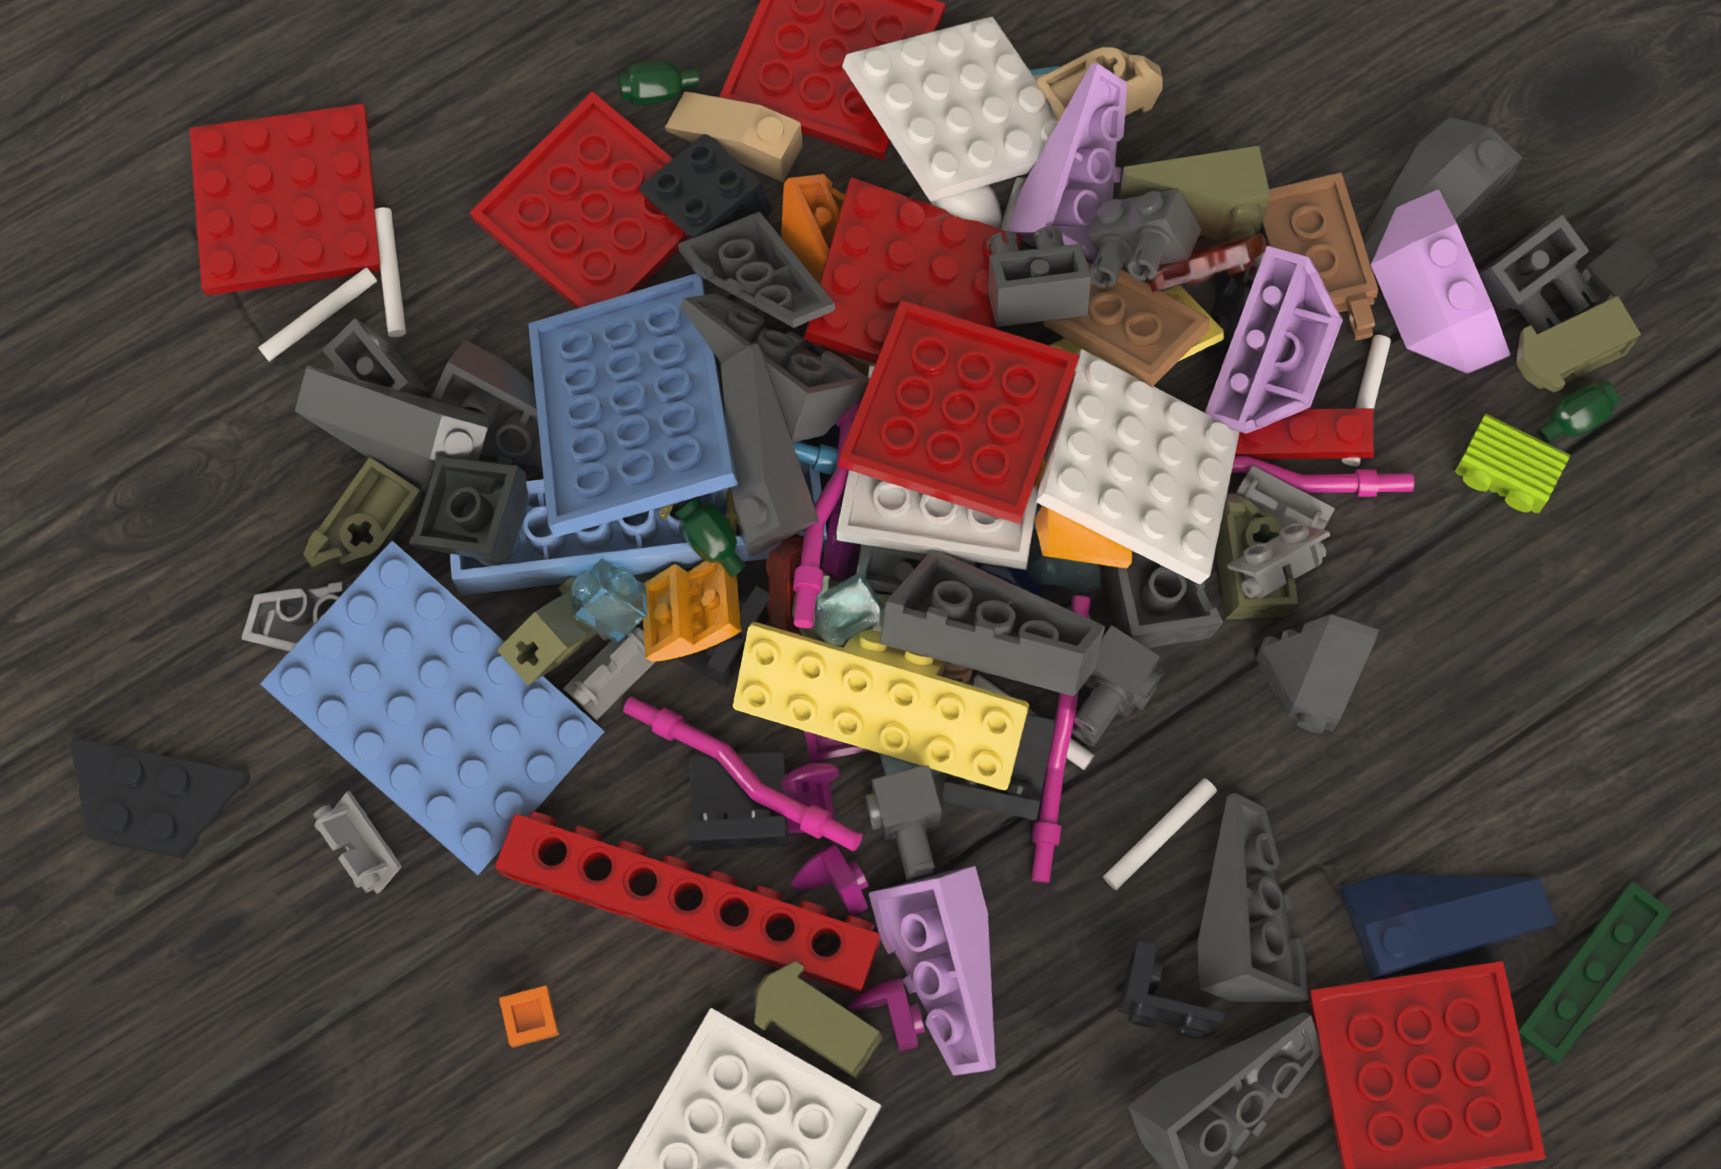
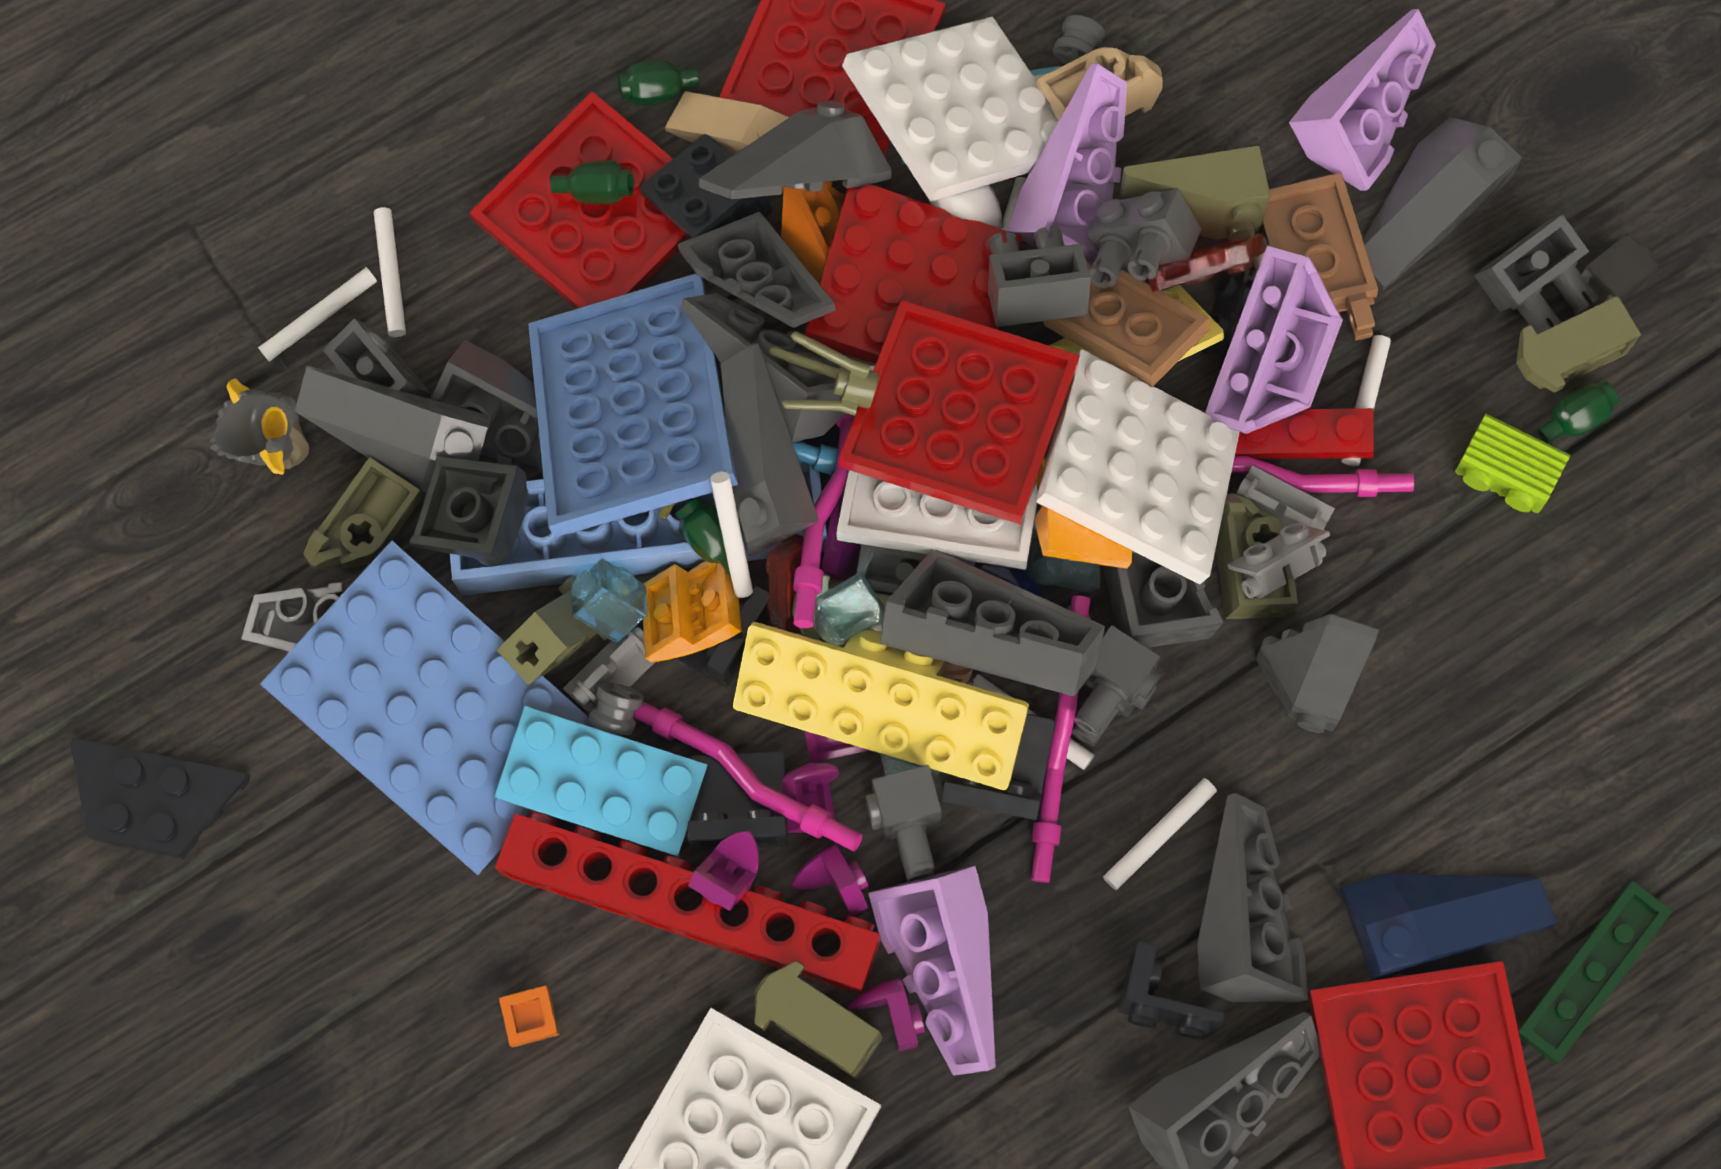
red plate [190,104,380,296] -> none
light grey hinge [313,791,402,894] -> none
lavender wedge [1371,189,1510,374] -> none
none -> dark grey hair [209,379,309,475]
none -> medium azure plate [494,706,707,856]
none -> dark green plant [550,160,634,205]
none -> dark grey wheel [588,682,644,736]
none -> magenta plate [688,831,759,911]
none -> dark grey wedge [699,101,892,199]
none -> white bar [710,471,753,598]
none -> olive plant [769,331,879,416]
none -> dark grey wheel [1053,15,1106,64]
none -> lavender wedge [1289,9,1436,191]

